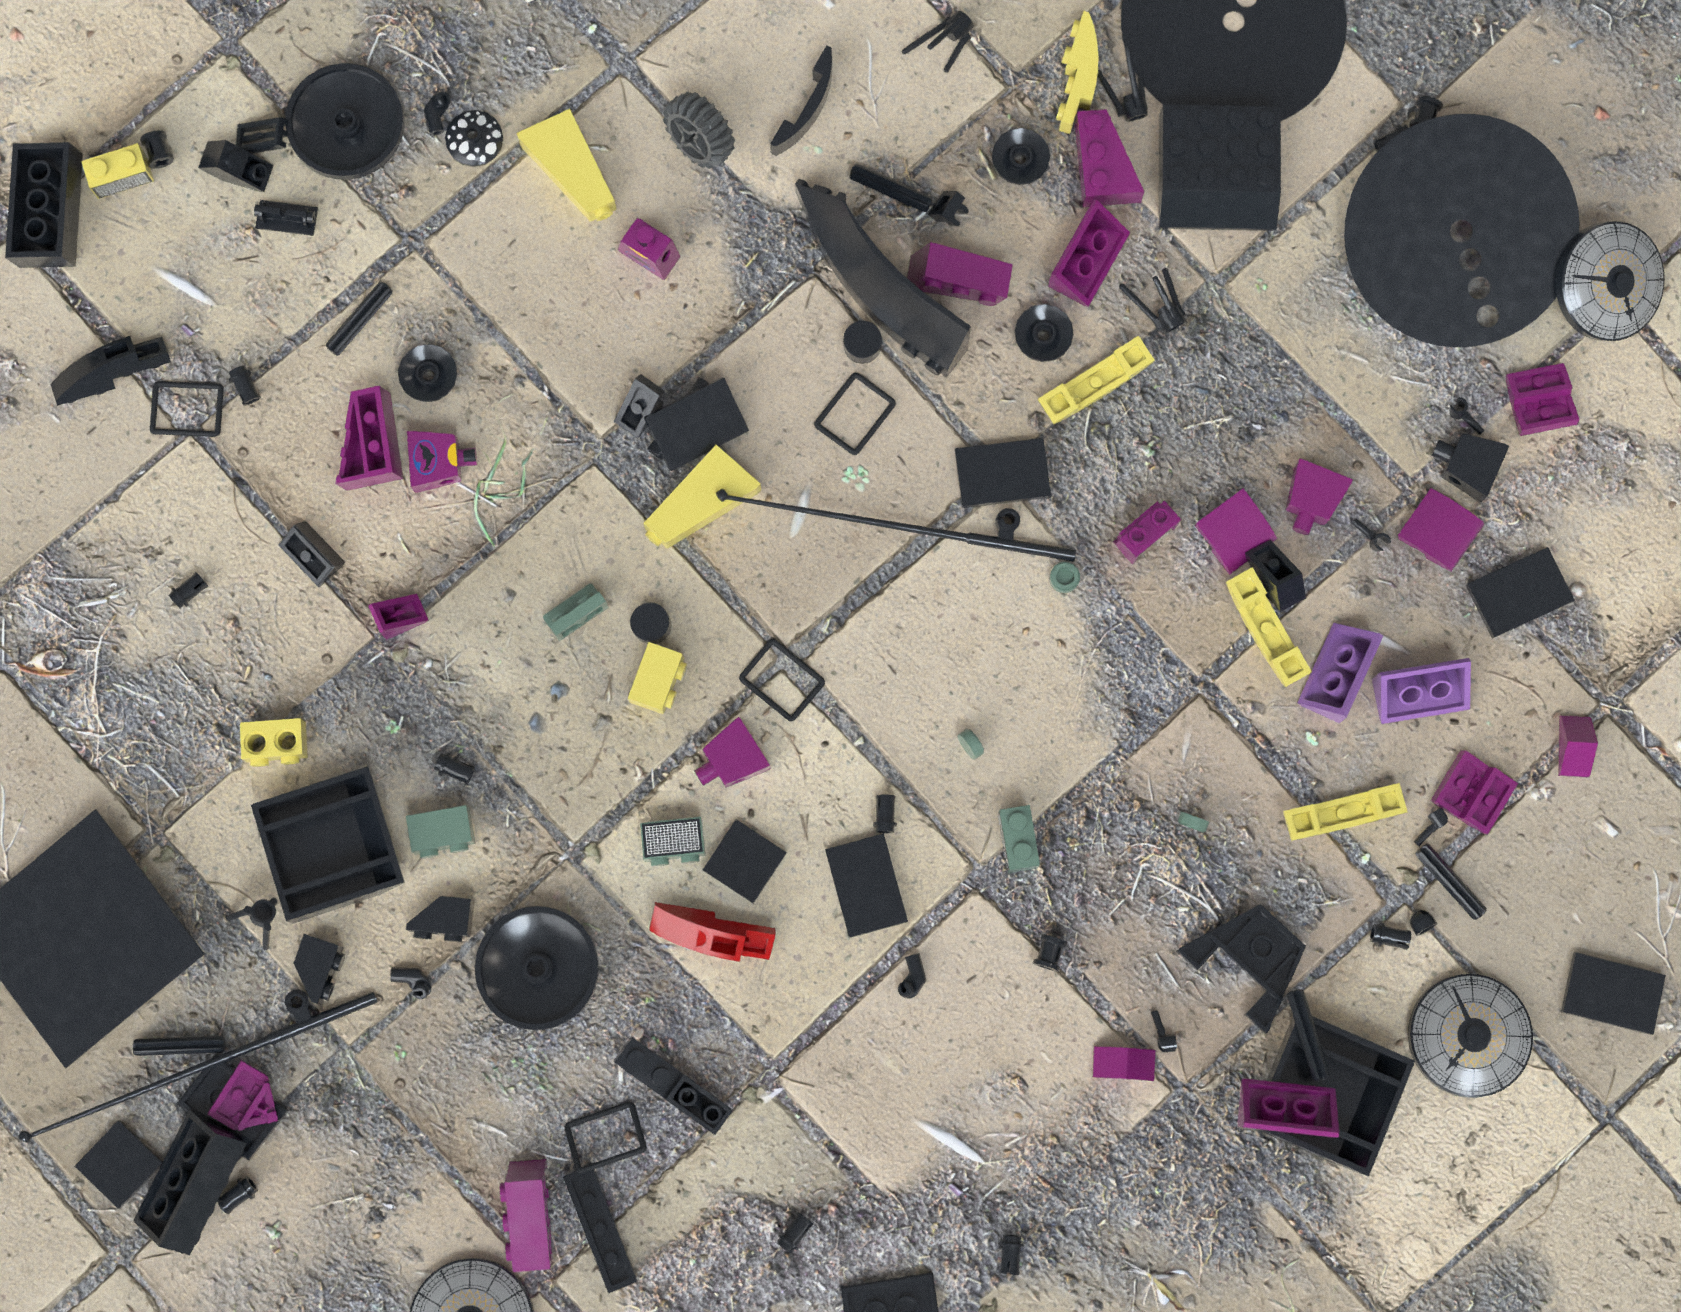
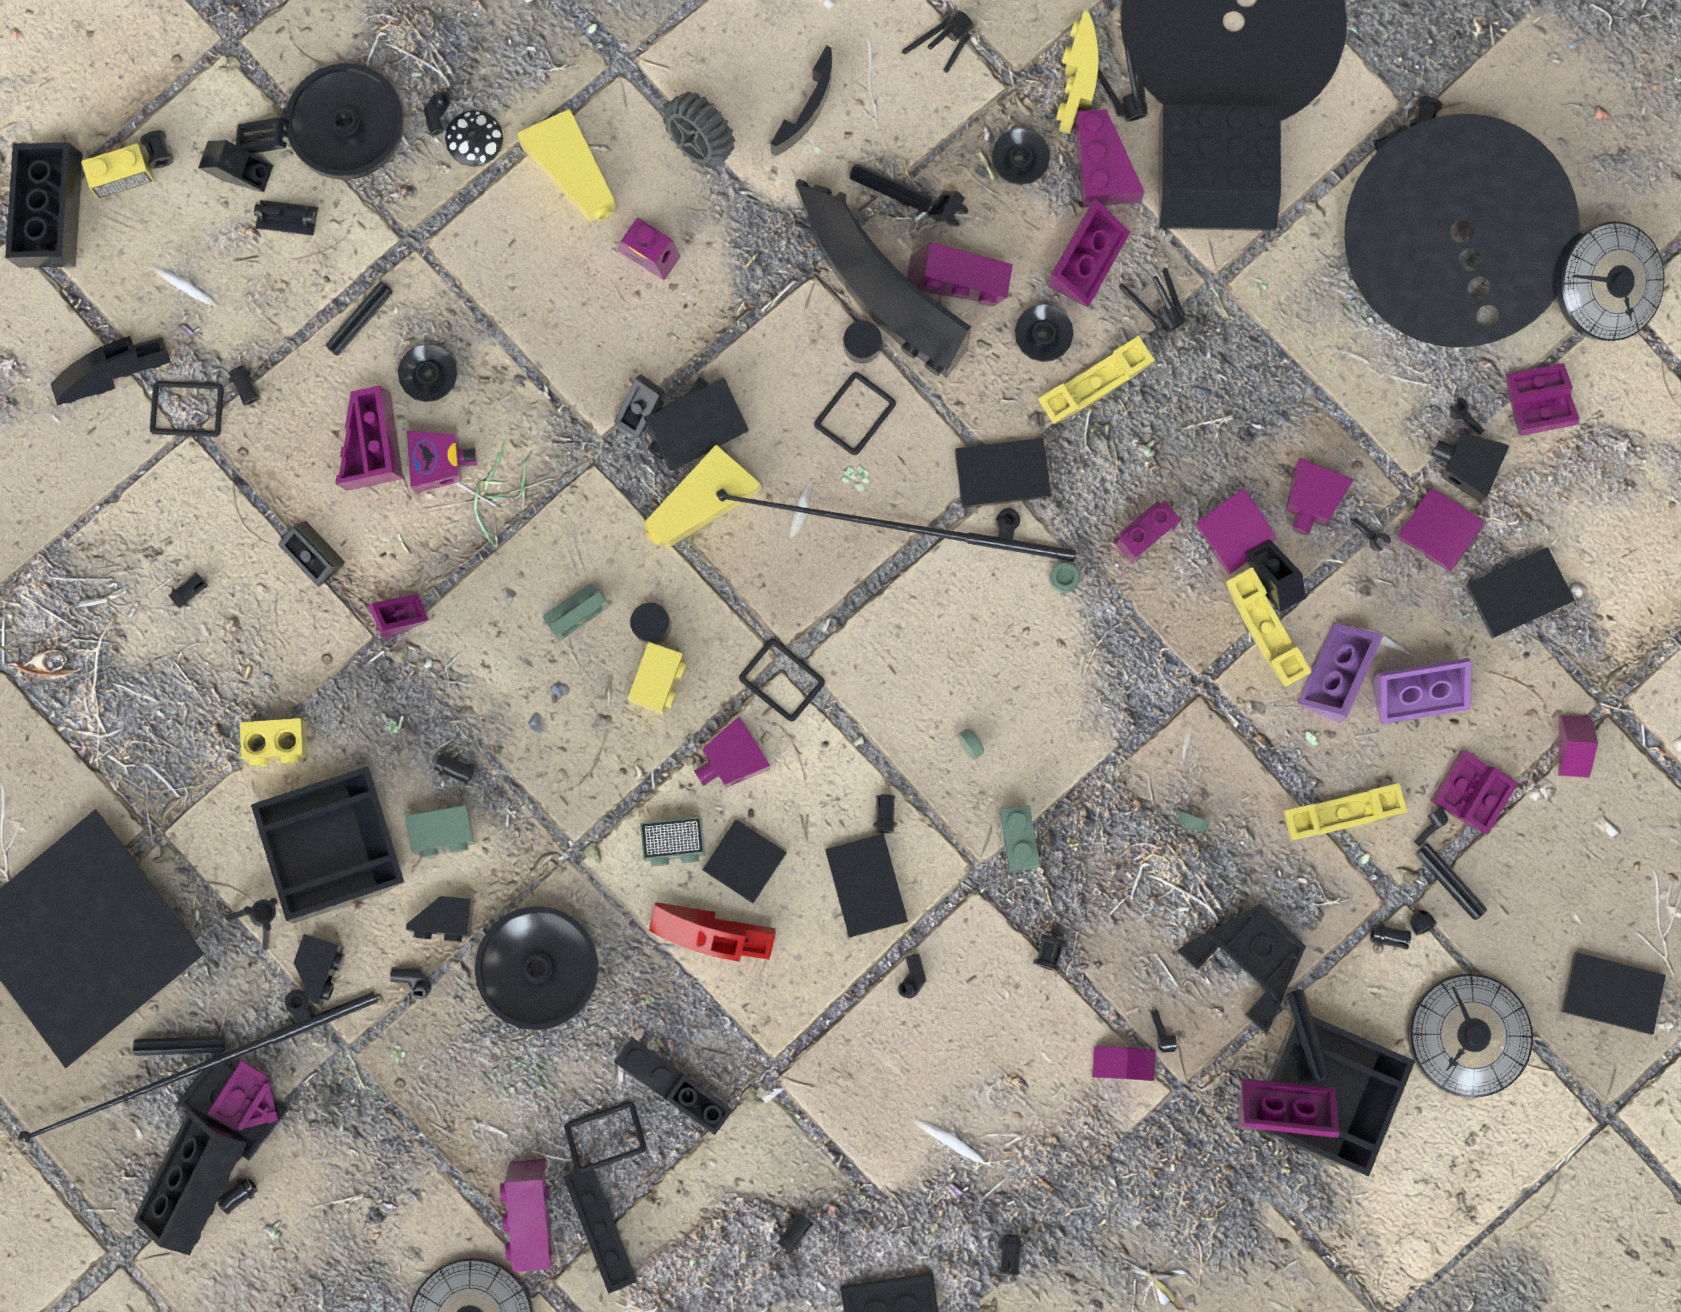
black tile [74,1120,163,1209] -> none

